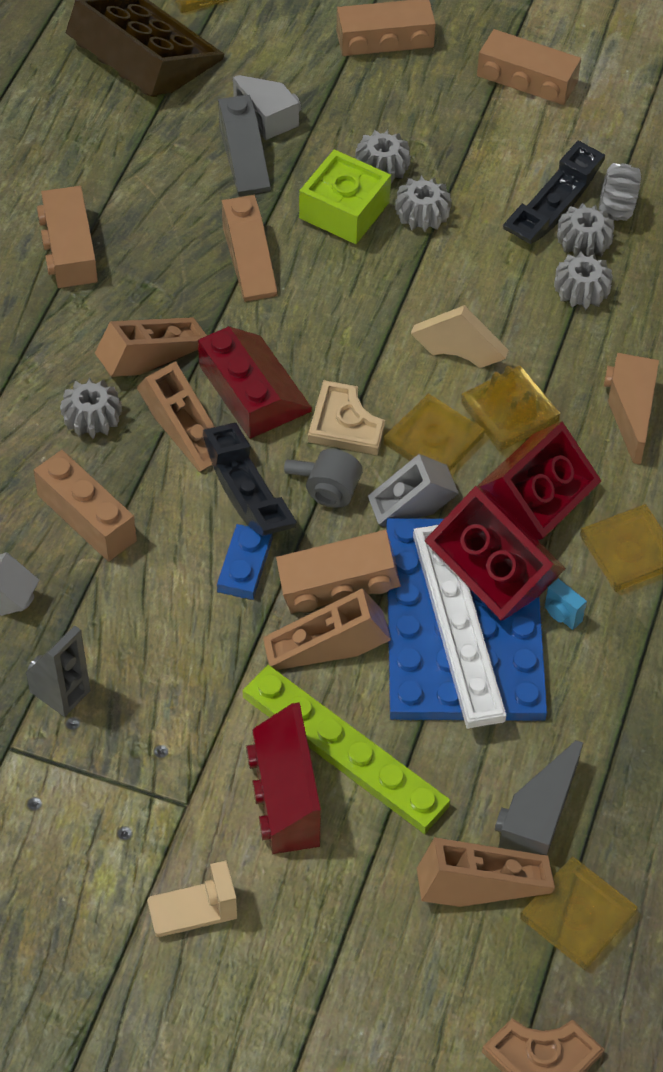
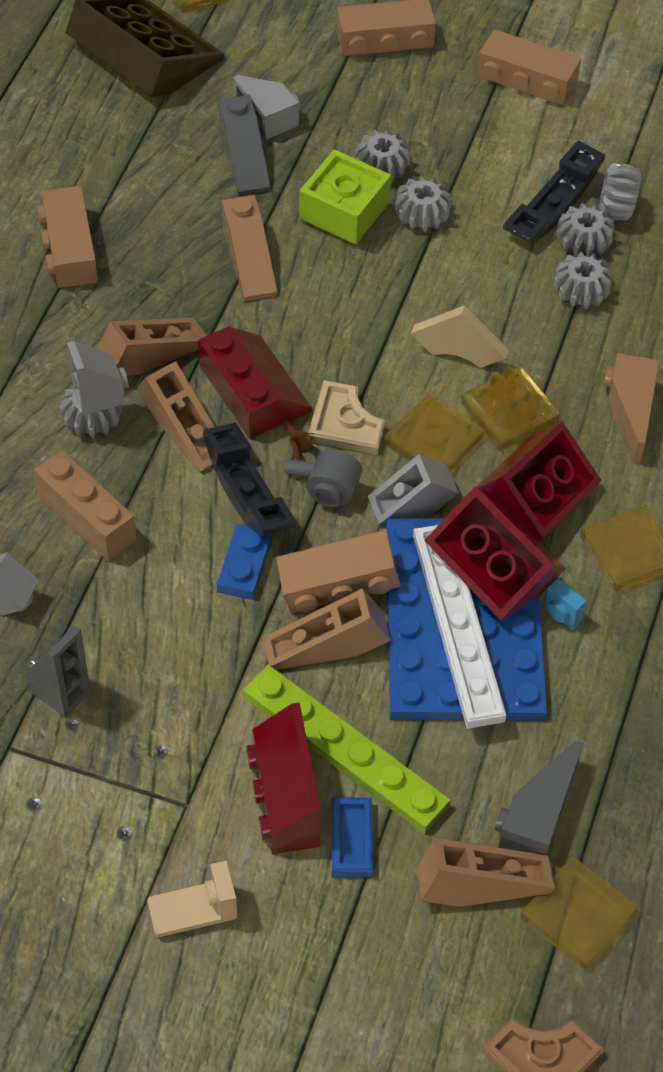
none -> light grey slope [67,341,129,415]
none -> reddish brown hand [282,419,315,460]
none -> blue tile [331,797,373,878]

